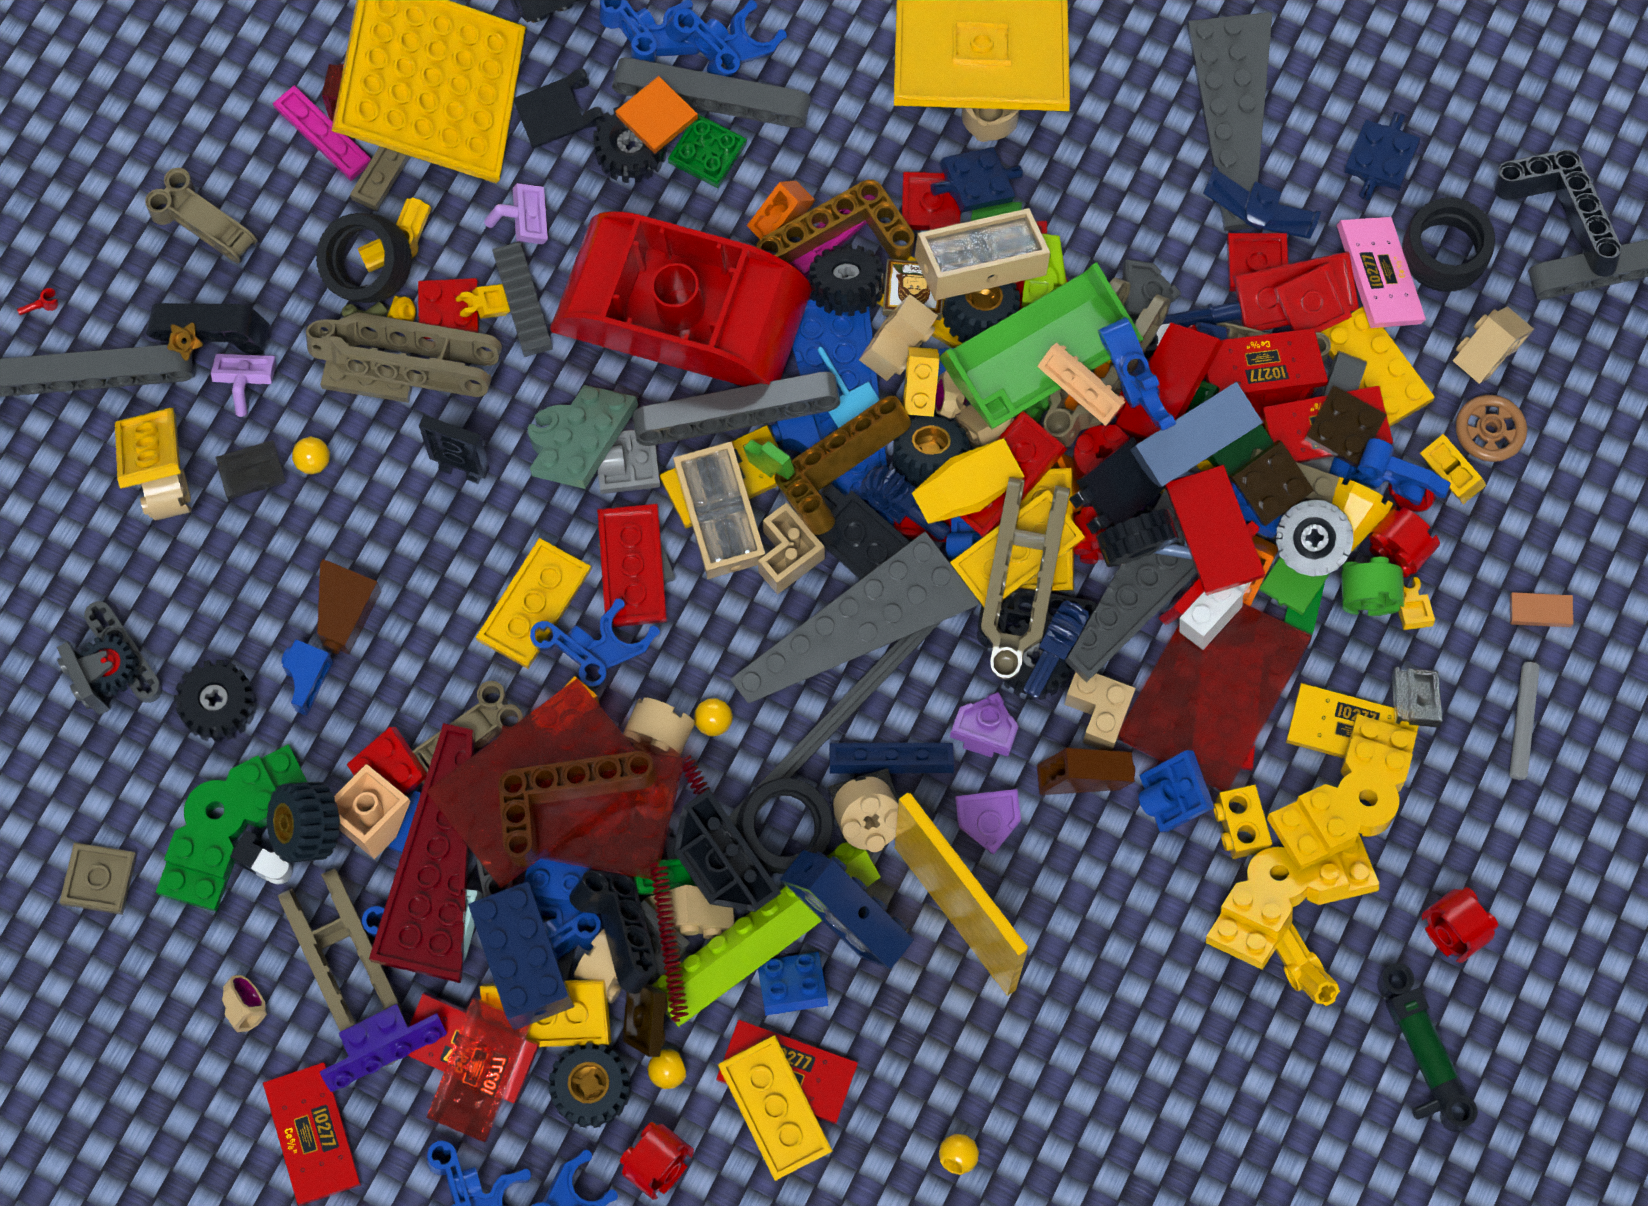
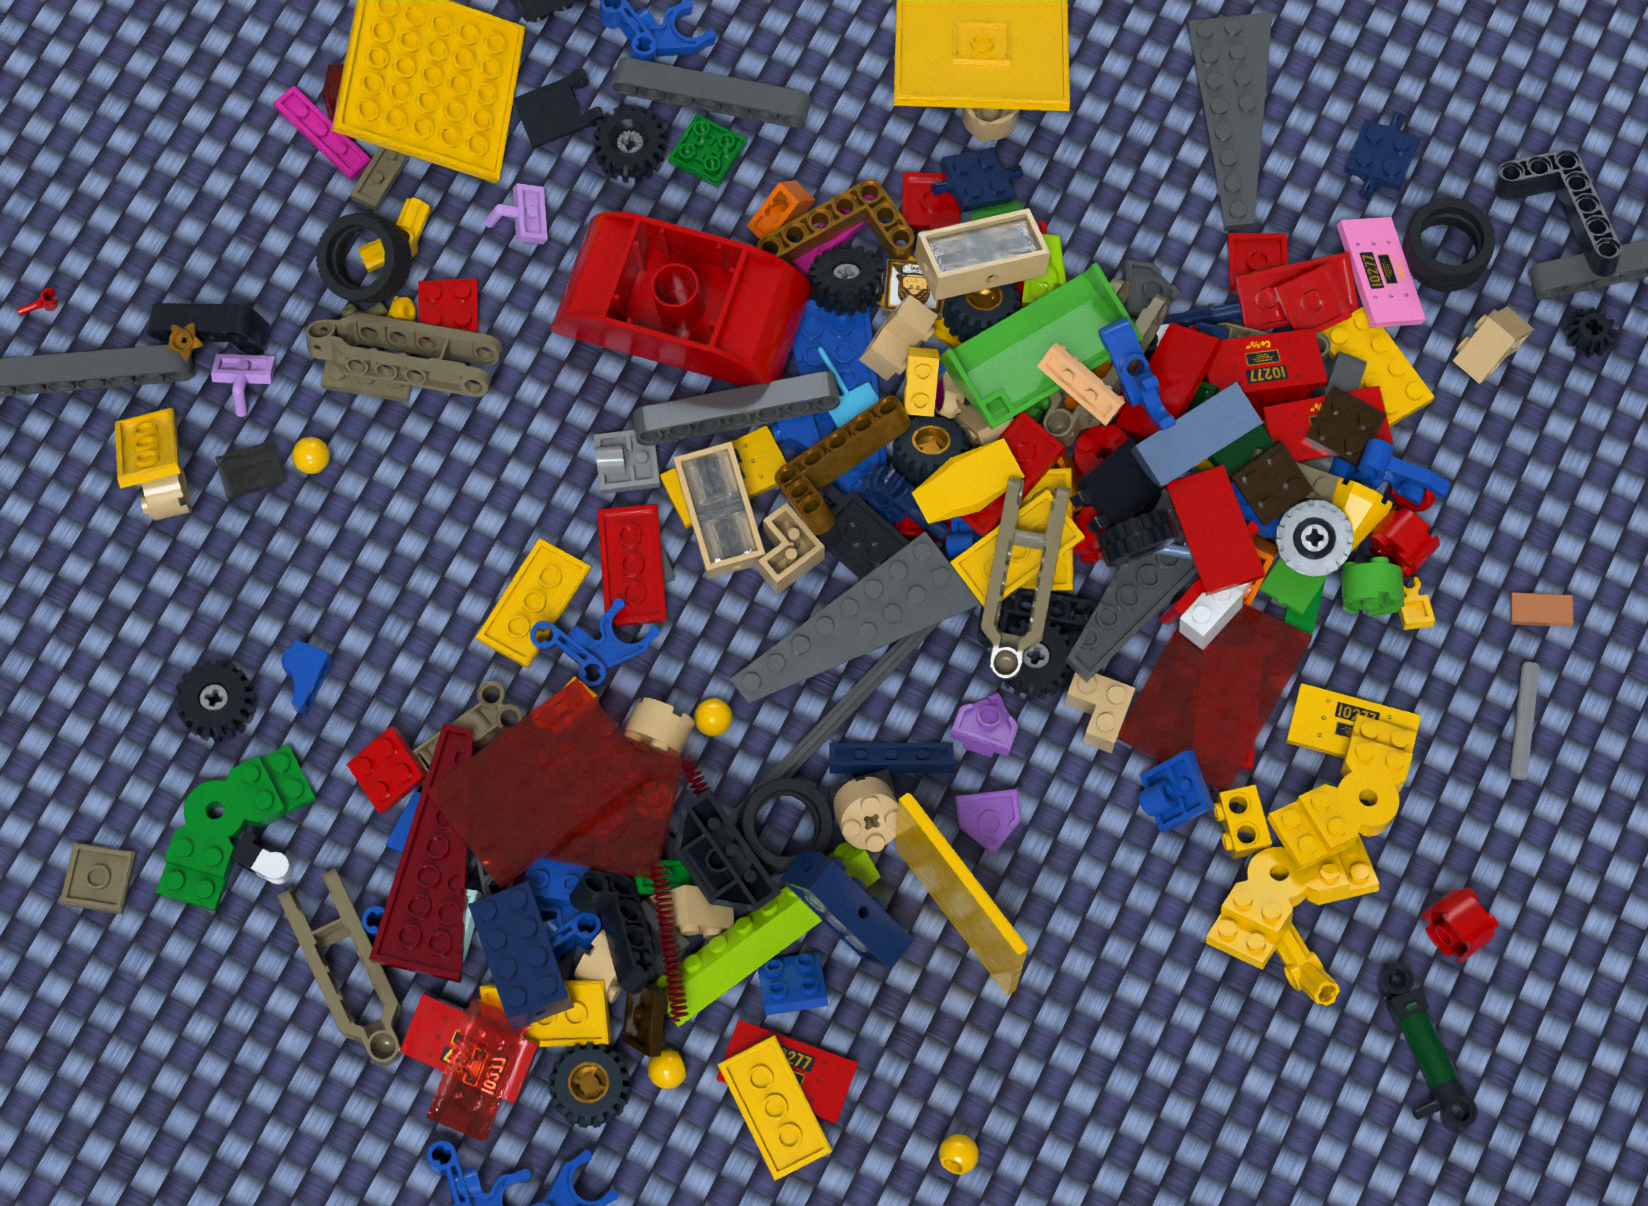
plate [57,635,139,715] -> none
dark grey beam [84,601,162,703] -> none
dark tan piece [145,168,258,264] -> none
tan rock [222,975,267,1032] -> none
red tile [263,1062,361,1206] -> none
black wheel [267,781,340,863] -> none
reddish brown slope [317,559,381,655] -> none
dark purple bracket [320,1004,447,1092] -> none
light nougat slope [334,764,410,859] -> none
black tile [419,415,490,484] -> none
yellow plate [455,284,510,319] -> none
dark grey gear [492,241,552,357] -> none
reddish brown beam [498,751,658,867] -> none
sand green plate [528,385,638,489] -> none
orange tile [615,76,698,154] -> none
red brick [620,1122,694,1200] -> none
blue piece [666,0,787,77] -> none
bright green tile [744,440,795,480] -> none
dark blue gear [1023,600,1089,698] -> none
reddish brown slope [1037,748,1136,795] -> none
dark blue plate [1203,166,1321,239] -> none
clear smoke plate [1392,667,1442,728] -> none
yellow brick [1420,434,1487,505] -> none
medium nougat plate [1456,395,1527,462] -> none
none -> black gear [1565,307,1617,359]

